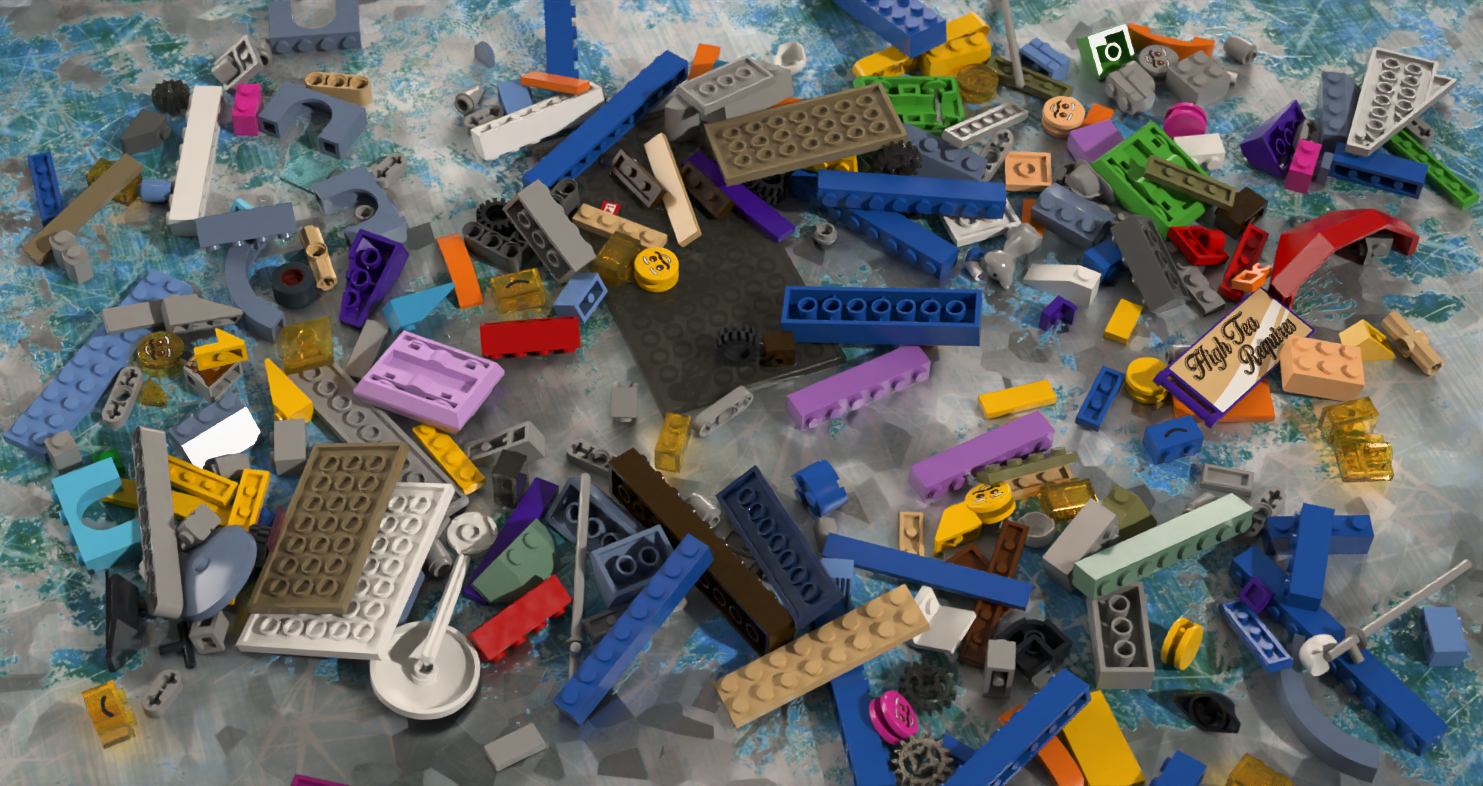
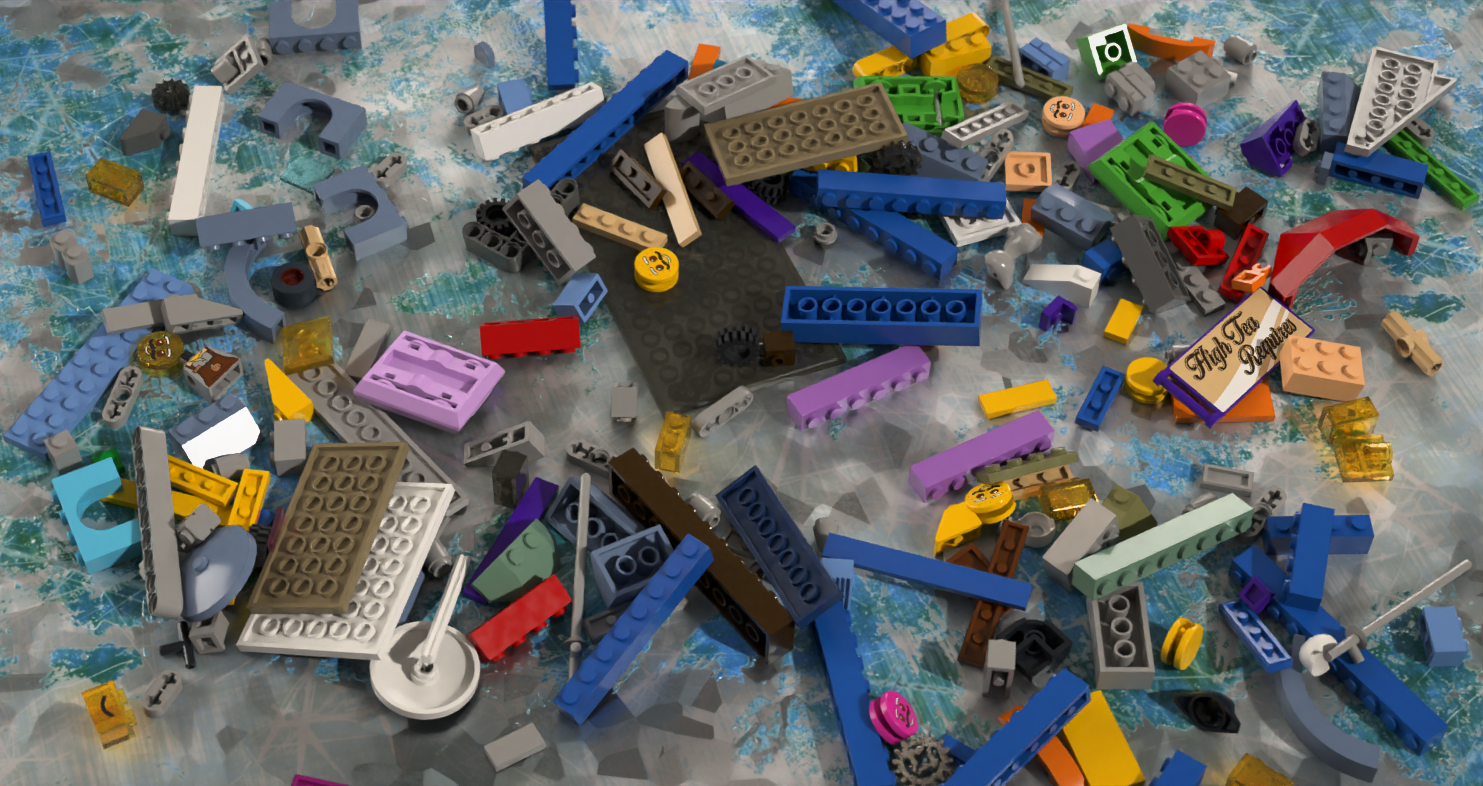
dark tan tile [22,153,144,265] -> none
black wedge [105,568,147,673] -> none
medium blue brick [137,178,174,202] -> none
clear yellow tile [141,380,167,408] -> none
yellow slope [194,328,248,371] -> none
dark pink brick [231,84,264,136] -> none
tan beam [305,72,372,106] -> none
dark purple wedge [339,229,409,329] -> none
dark azure slope [382,282,455,335] -> none
yellow plate [412,423,486,495] -> none
orange slope [435,233,483,310] -> none
white tile [446,512,498,559] -> none
clear yellow brick [490,268,545,315] -> none
orange tile [520,71,590,95] -> none
clear yellow brick [592,231,642,288] -> none
red sticker [600,201,621,216] -> none
tan plate [713,584,931,728] -> none
white hair [773,42,806,75] -> none
blue brick [791,459,848,521] -> none
tan tile [898,511,924,580] -> none
clear smoke gear [898,659,958,716] -> none
white bracket [906,586,976,654] -> none
arm [964,248,985,281] -> none
light grey piece [1065,159,1115,204] -> none
light grey head [1137,45,1180,86] -> none
blue brick [1142,414,1204,465] -> none
white brick [1173,133,1226,170] -> none
dark pink brick [1284,139,1322,194] -> none
yellow slope [1339,319,1395,362] -> none

